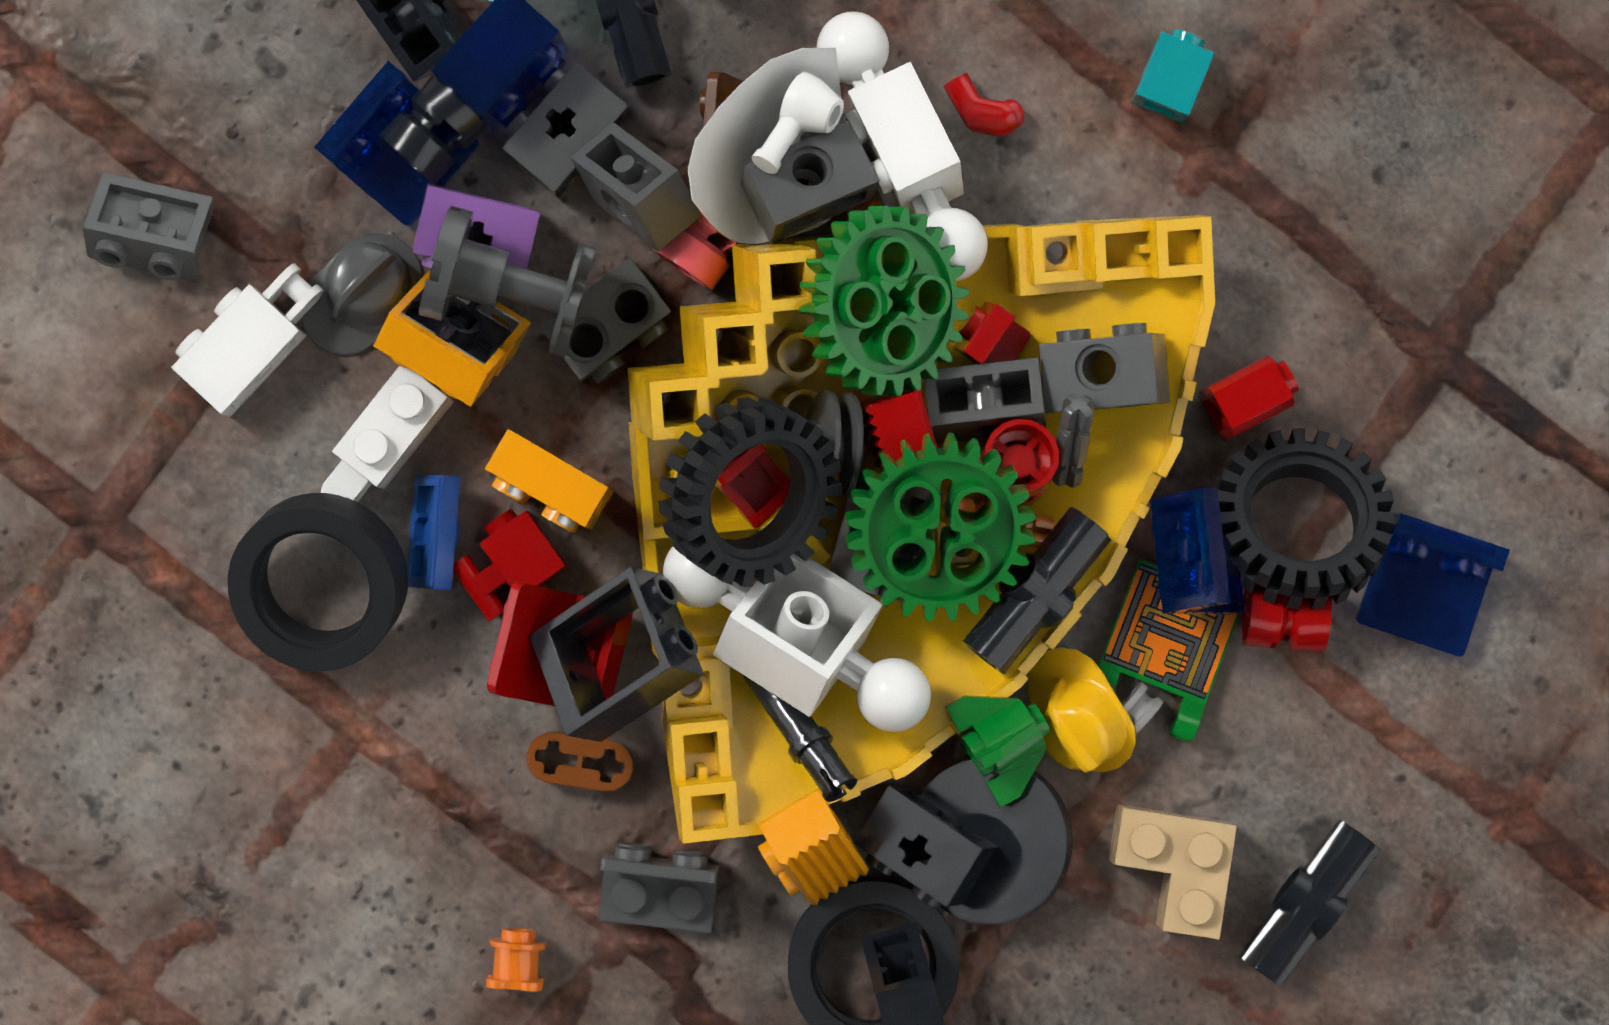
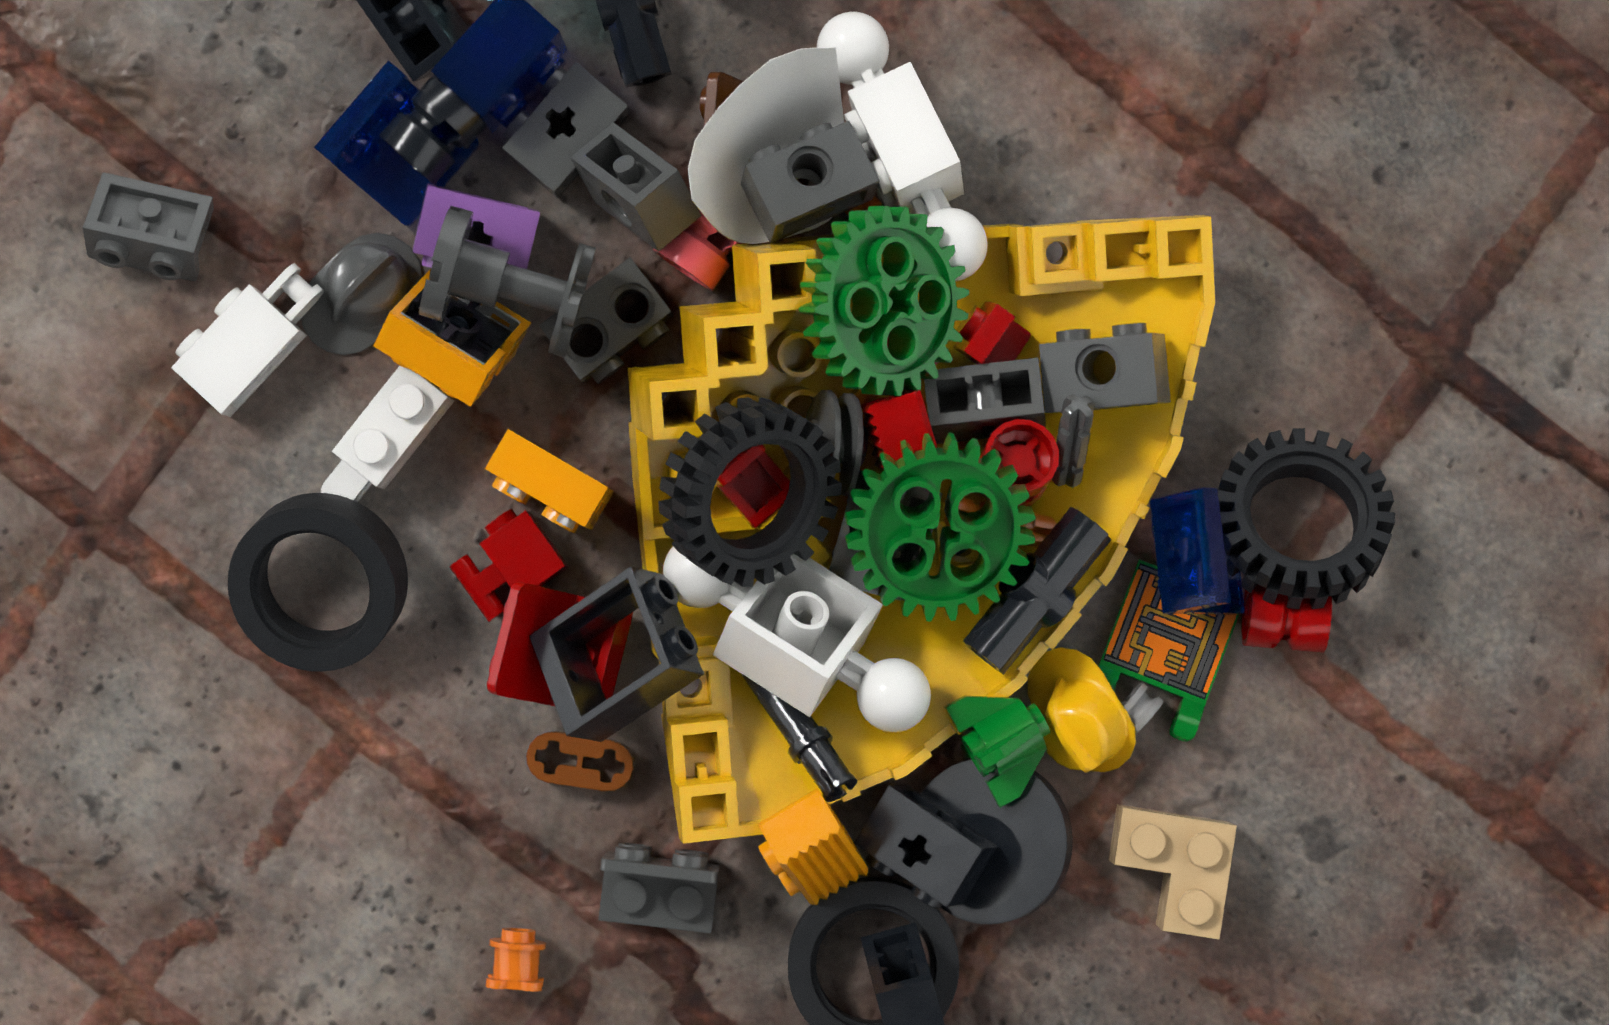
blue plate [407,474,461,591] -> none
white bar [752,71,844,174] -> none
red arm [943,73,1025,137] -> none
teal brick [1131,29,1214,124] -> none
red brick [1199,356,1299,441] -> none
black piece [1239,820,1381,987] -> none
clear blue bracket [1355,513,1510,657] -> none

